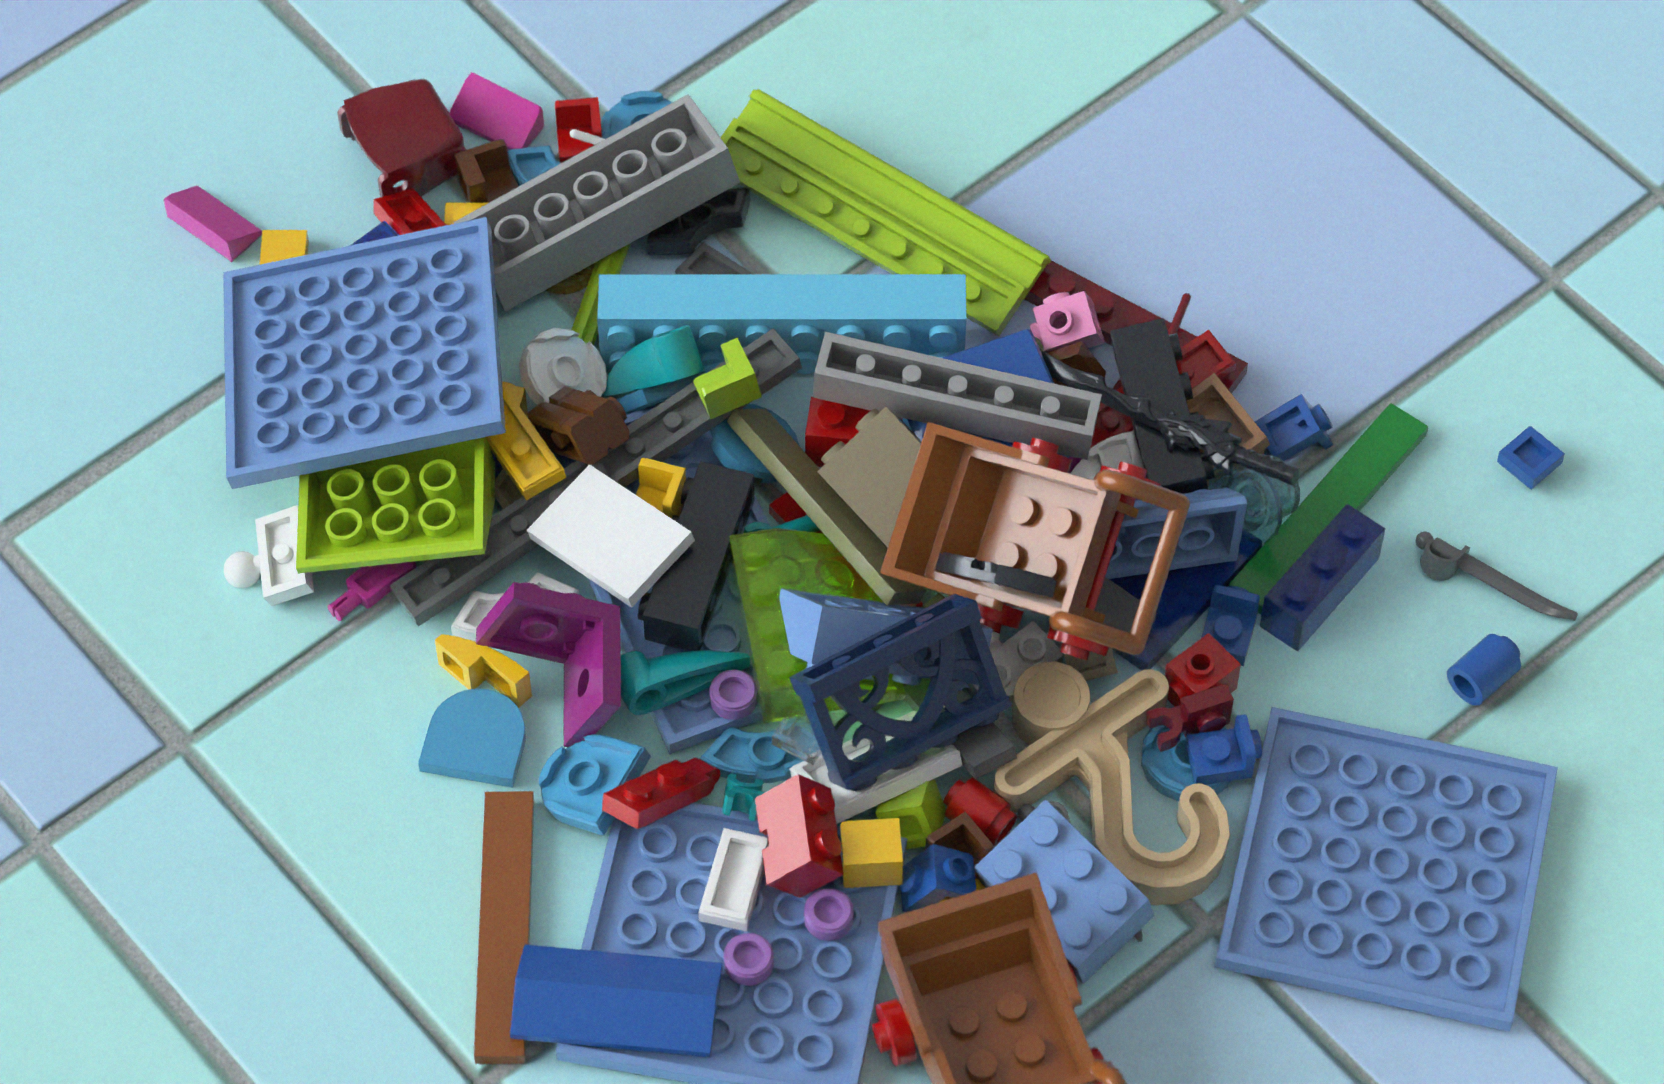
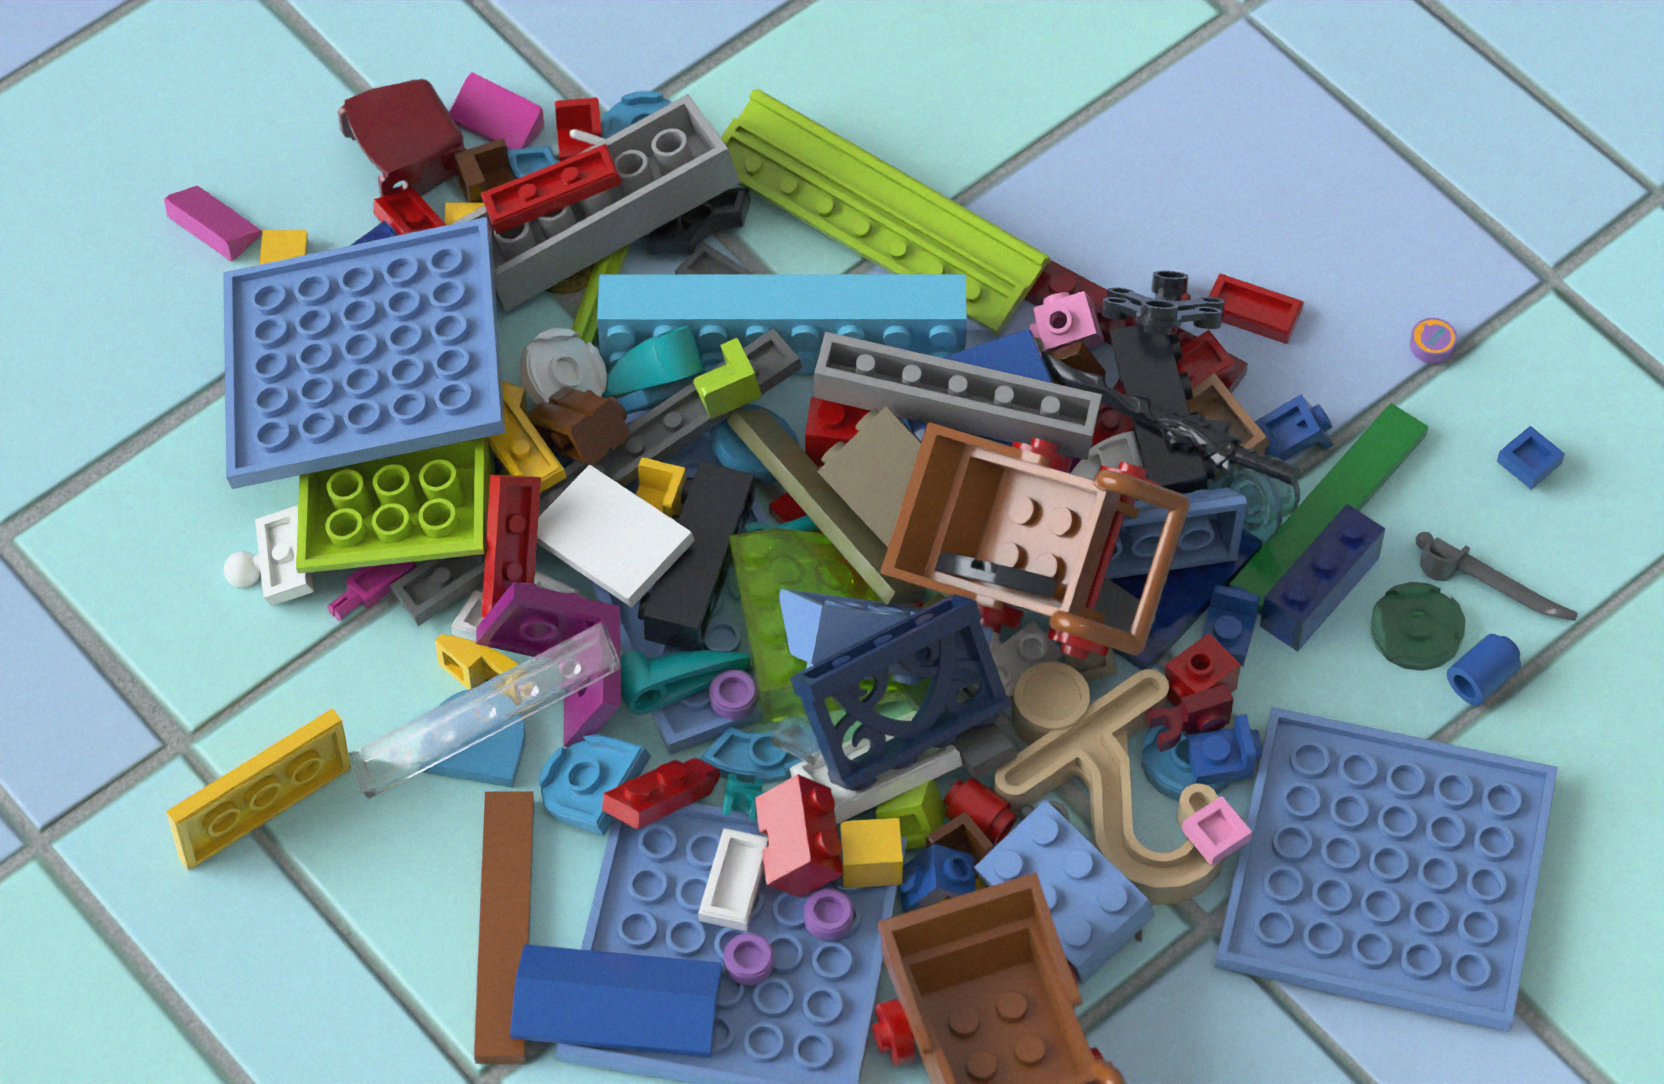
none -> yellow tile [166,708,351,870]
none -> clear tile [349,622,622,799]
none -> red tile [480,143,622,234]
none -> red plate [481,475,541,618]
none -> black plant [1102,271,1225,335]
none -> bright pink plate [1182,796,1252,866]
none -> red tile [1208,273,1304,344]
none -> clear green tile [1370,582,1465,671]
none -> medium lavender tile [1410,318,1457,364]

